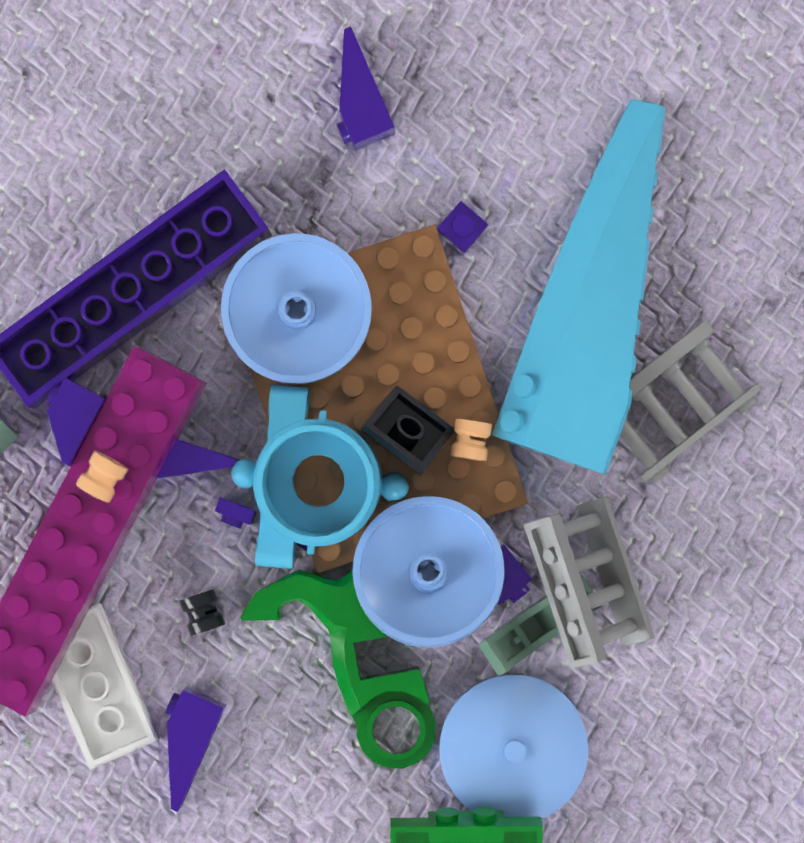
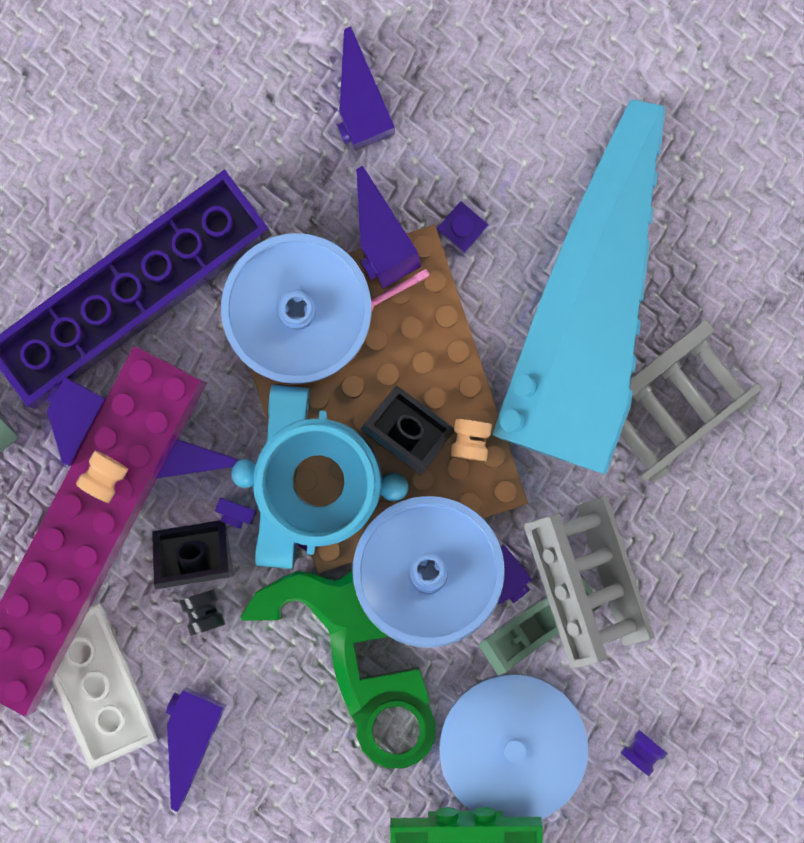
none -> black slope [152,520,234,589]
none -> dark purple slope [356,166,421,288]
none -> bright pink hinge [371,269,430,311]
none -> dark purple wheel [620,730,668,776]

